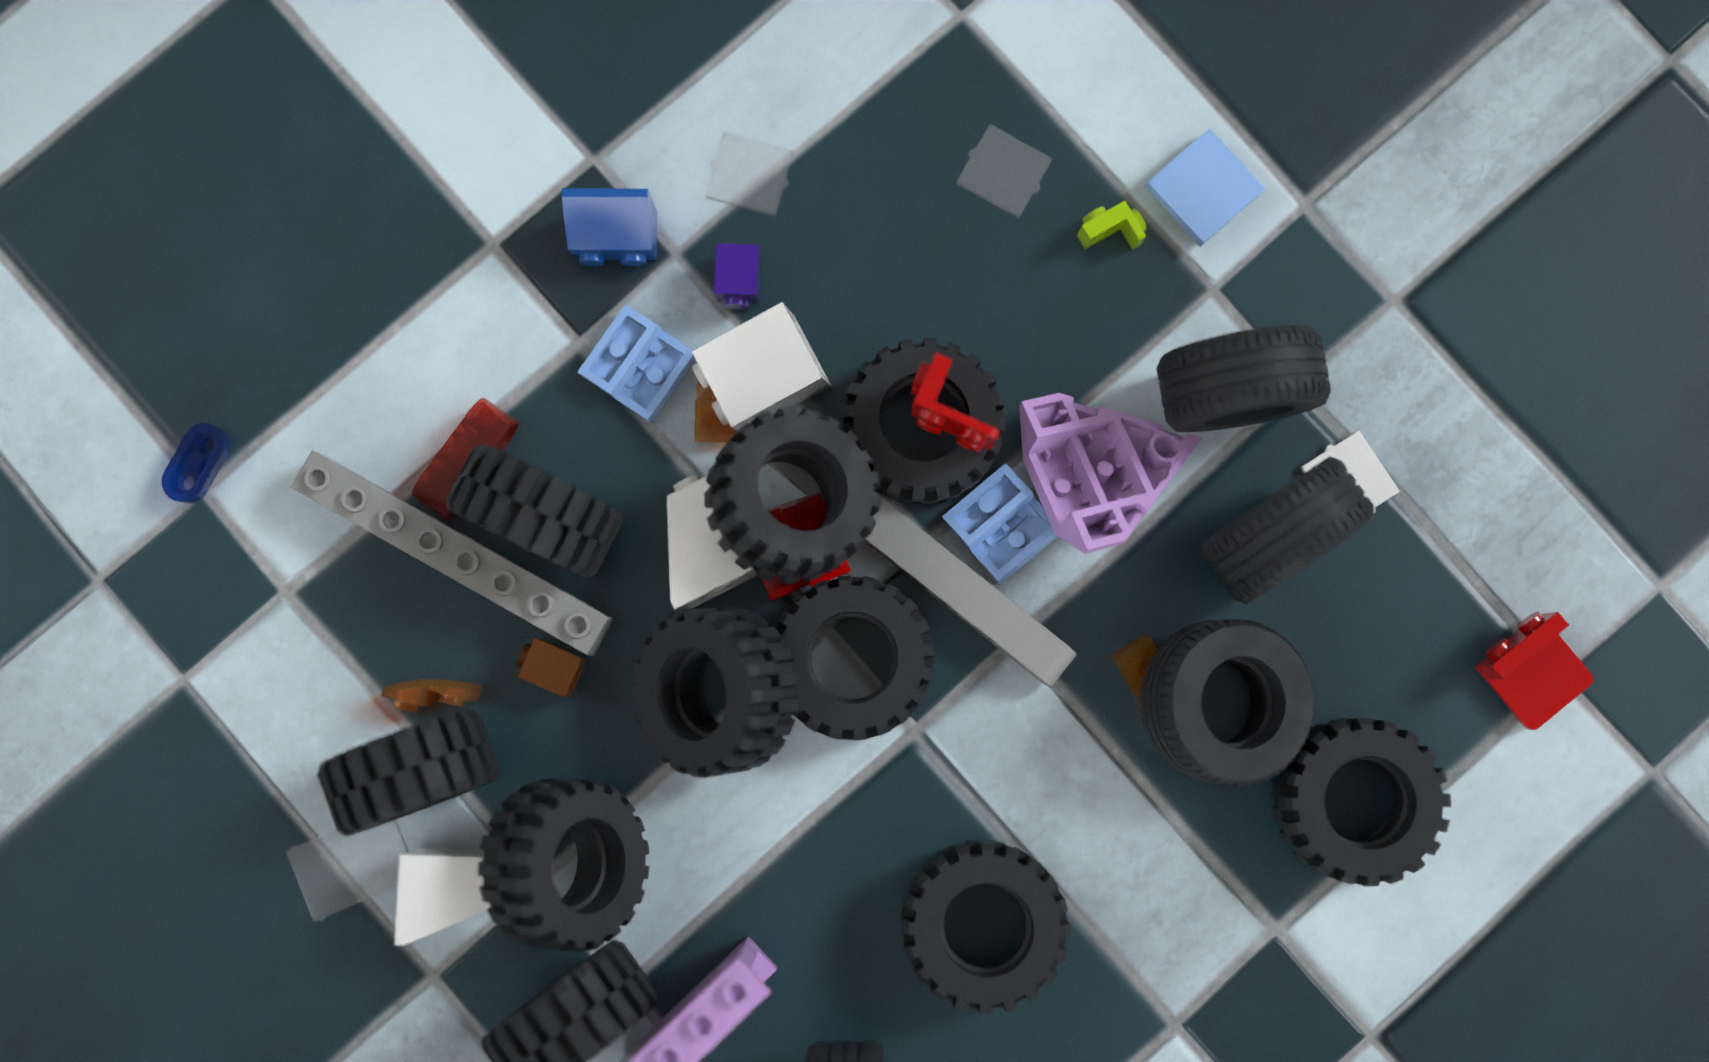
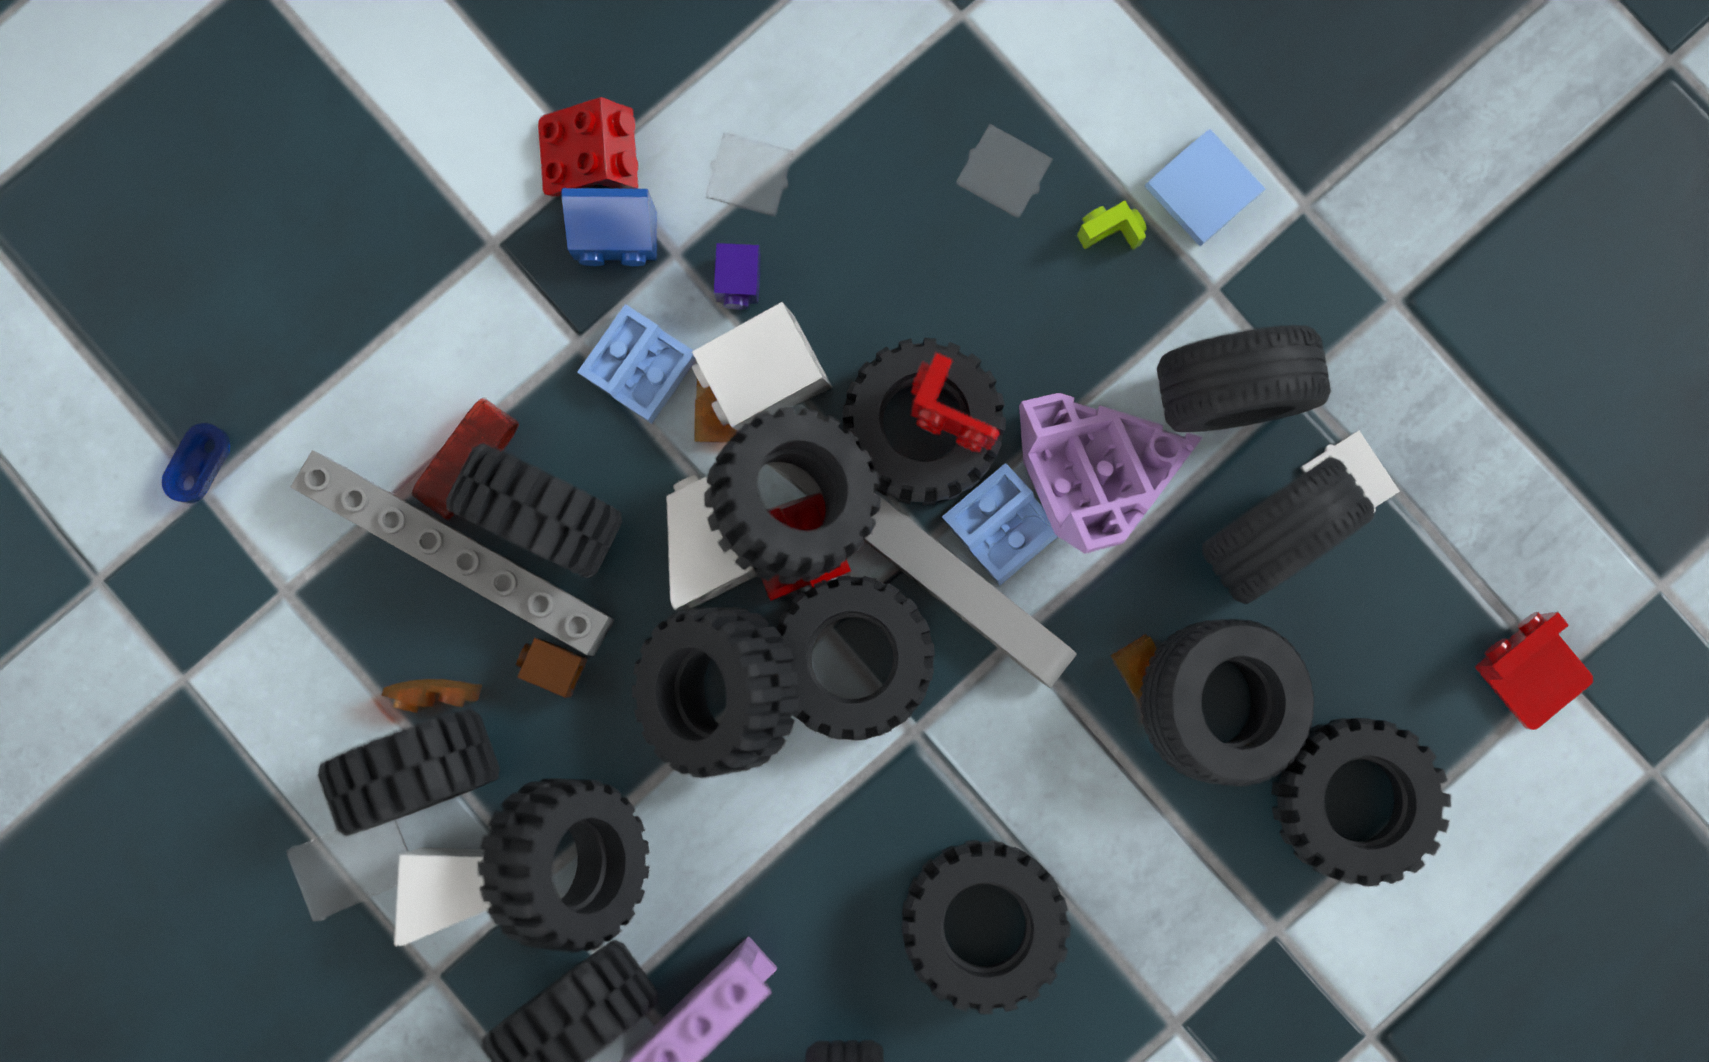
none -> red bracket [538,97,639,197]

